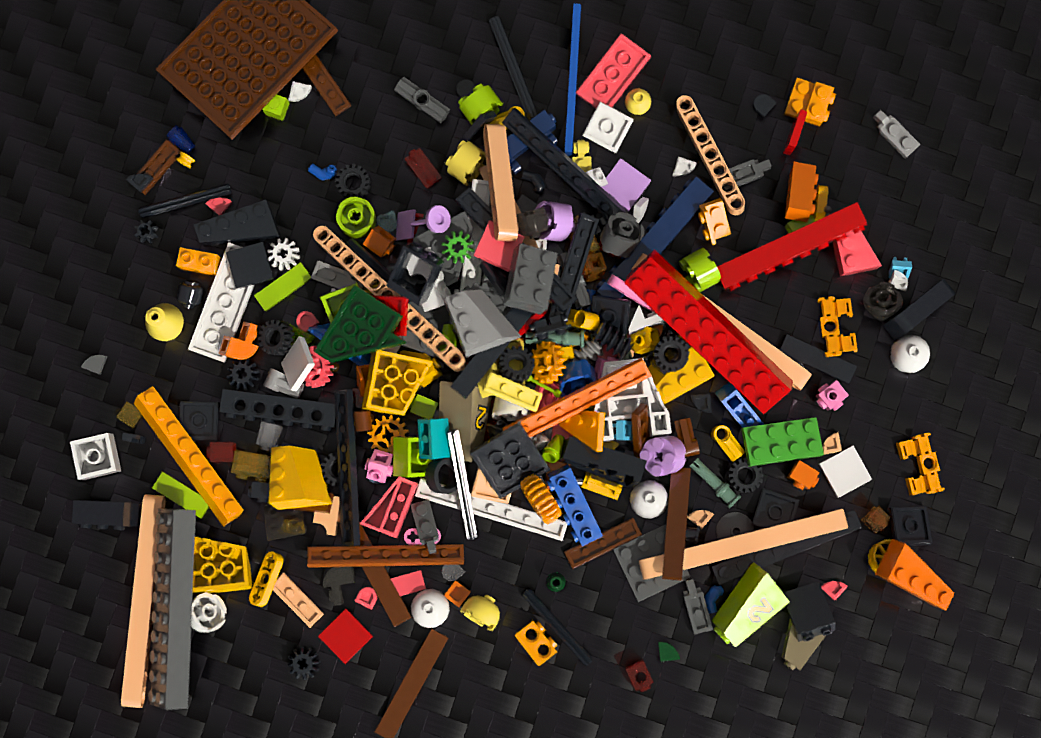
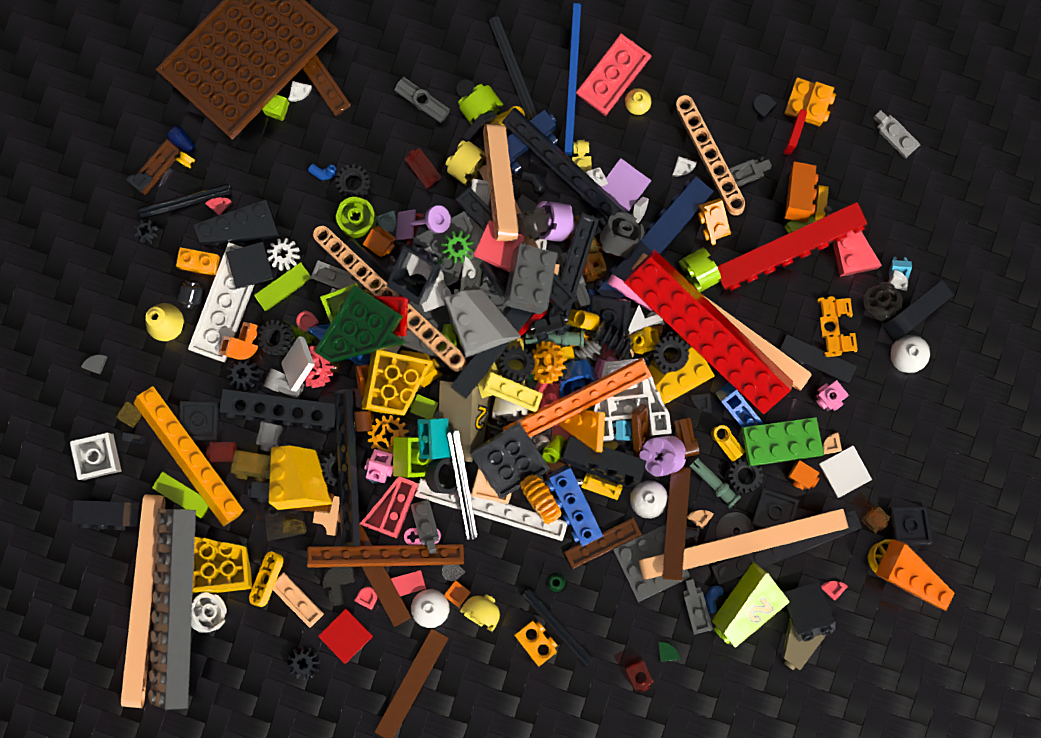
lime hinge [527,375,562,398] -> none
white tile [582,102,634,153] -> none
light orange piece [896,433,945,496] -> none

